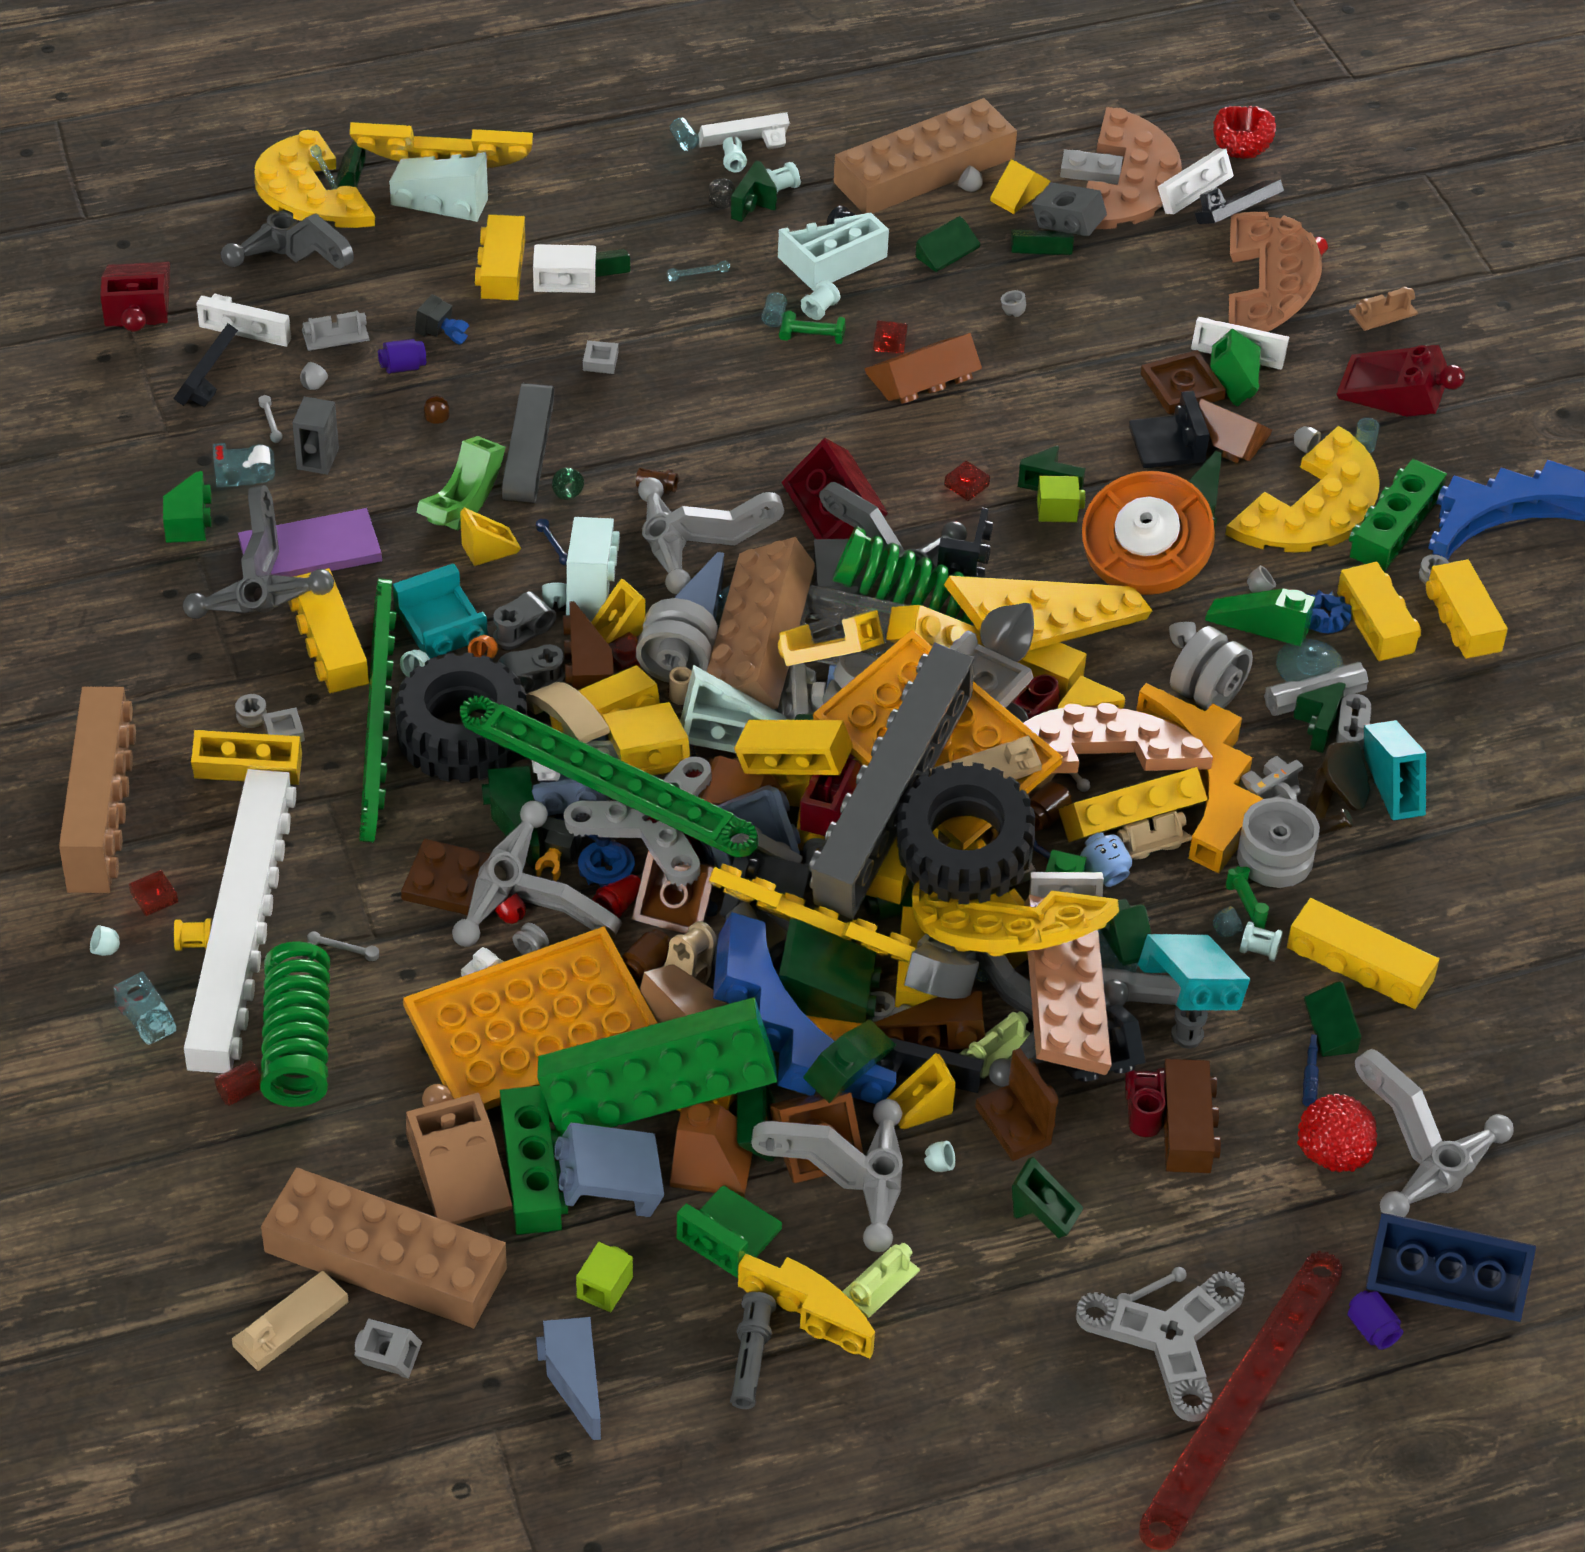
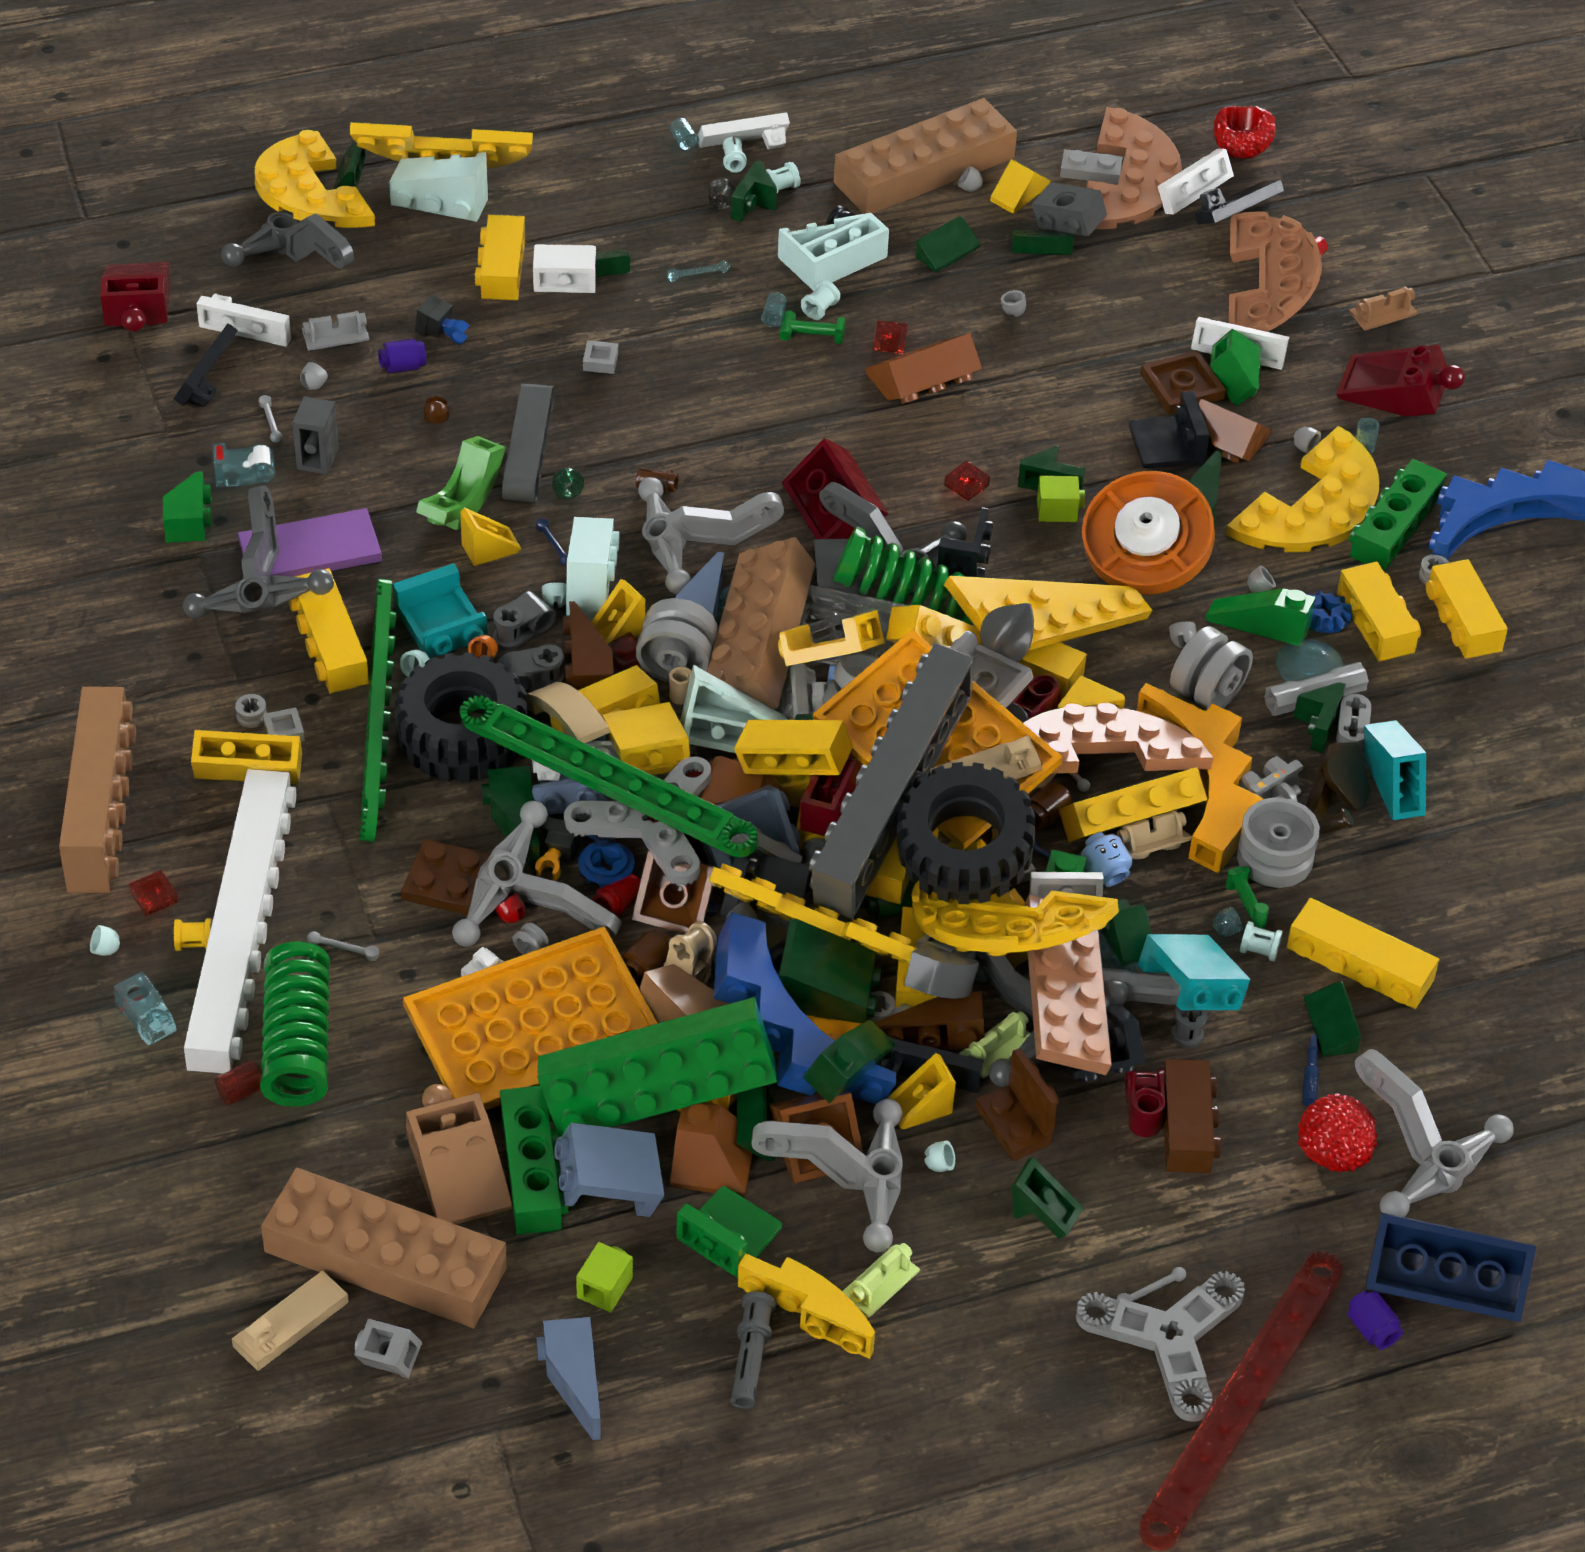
clear light blue hinge [310,145,338,189] -> none

